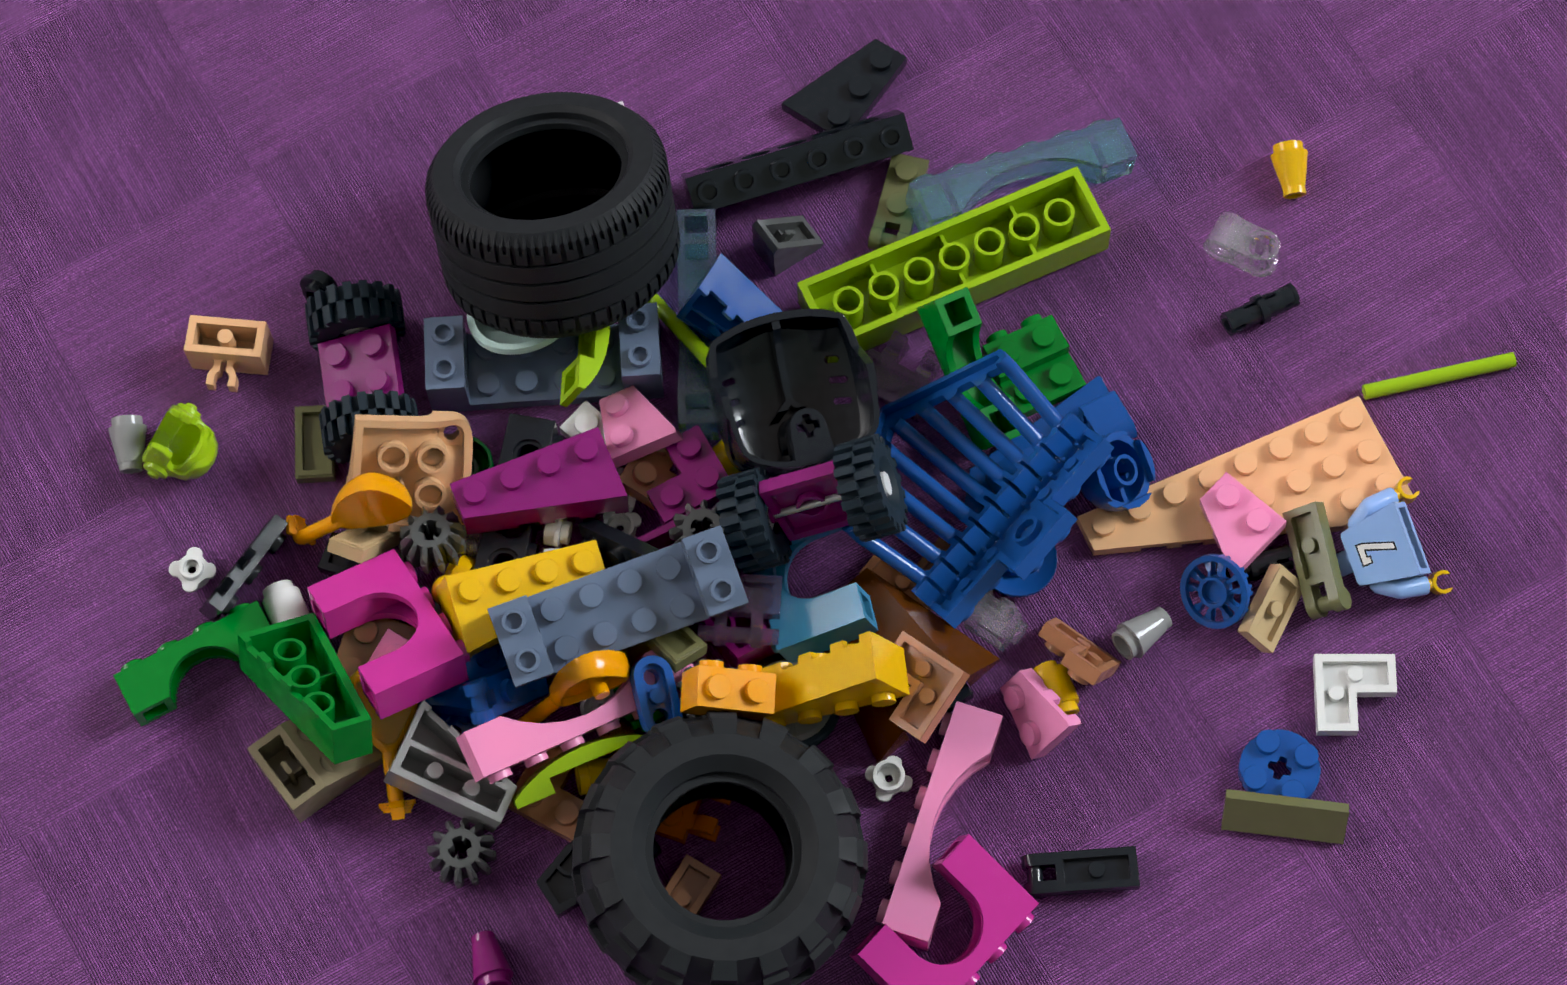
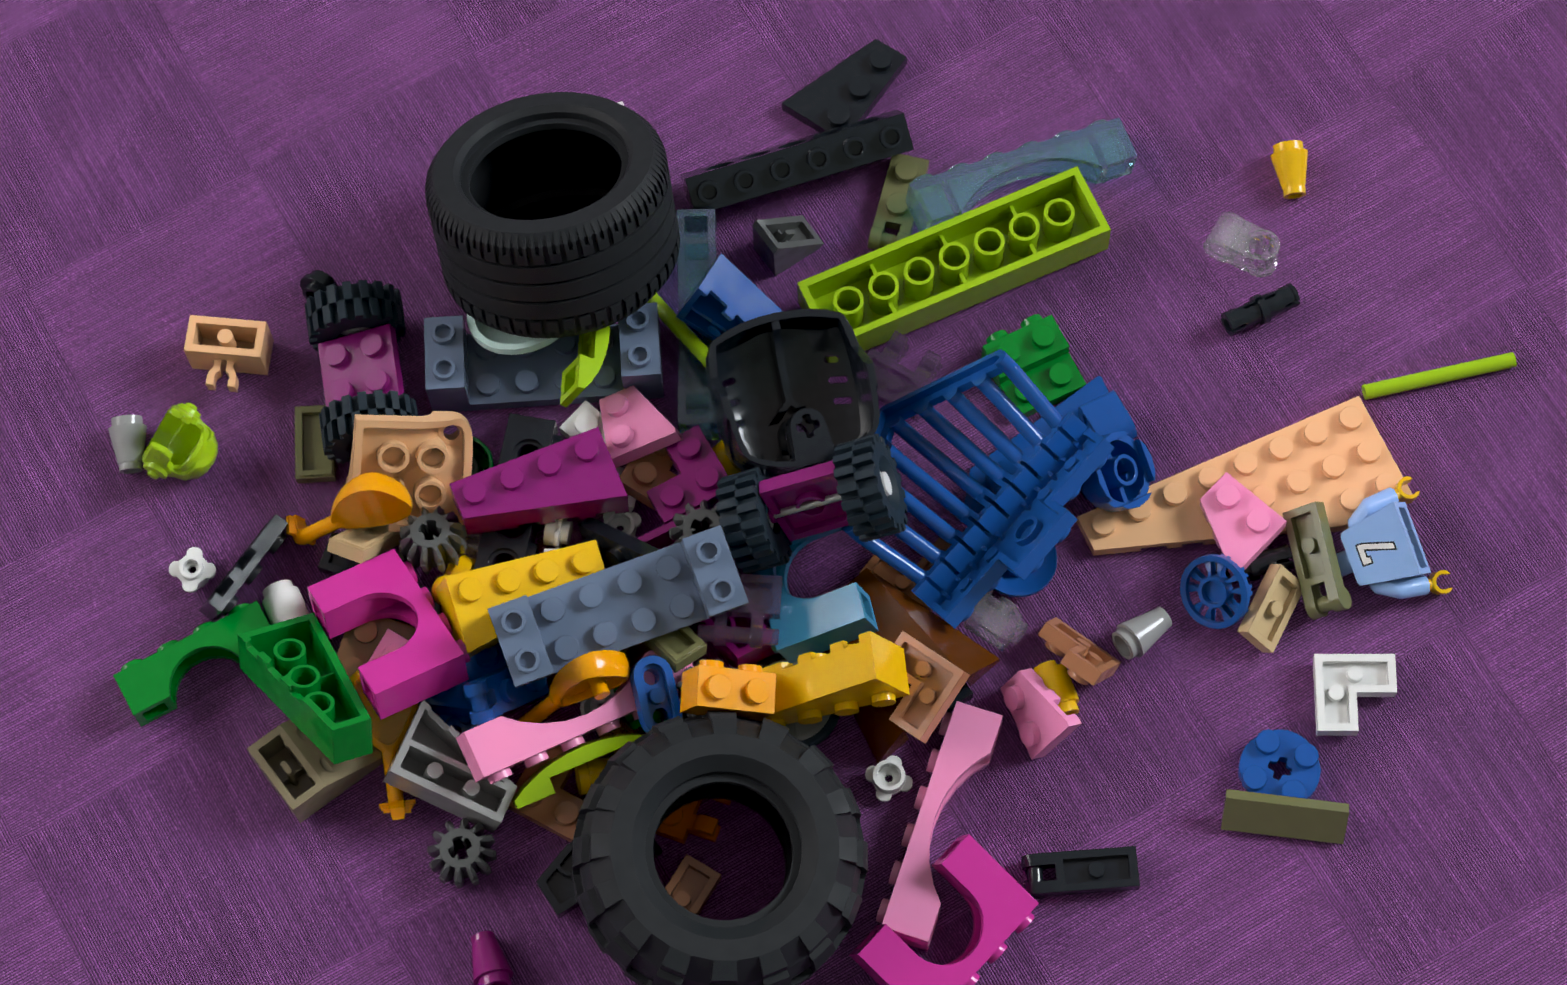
green arch [917,287,1021,450] -> none

